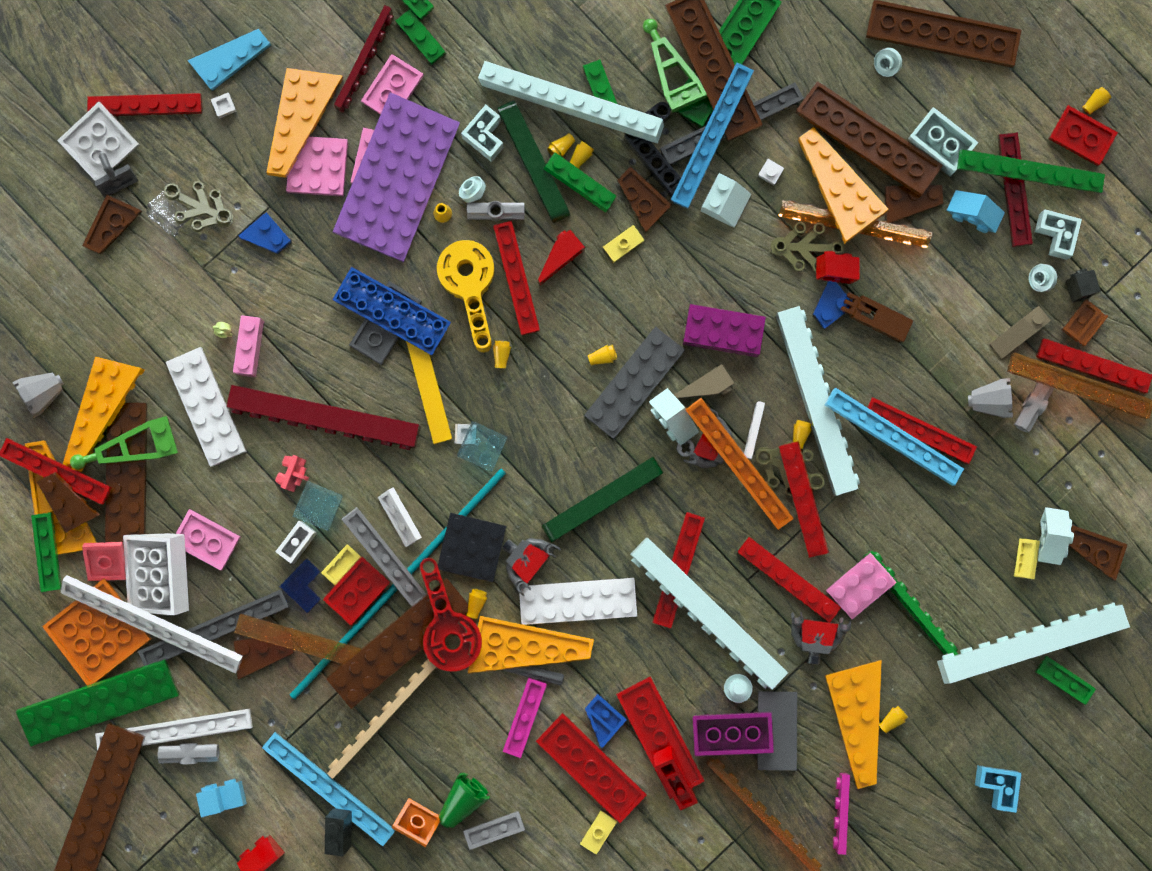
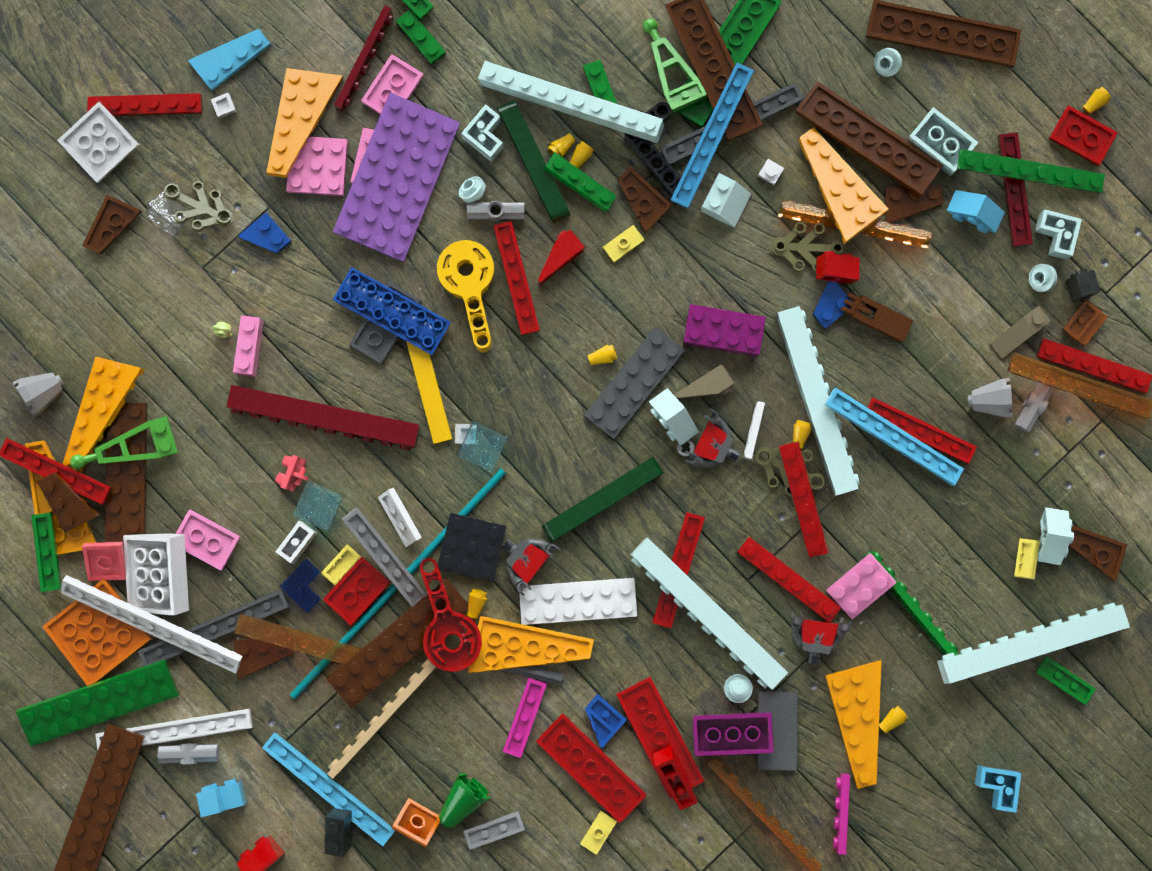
dark grey plate [94,153,138,198] -> none
white plate [166,347,247,467] -> none
yellow cone [433,203,452,223] -> none
yellow cone [493,341,511,368] -> none
orange plate [686,398,794,530] -> none

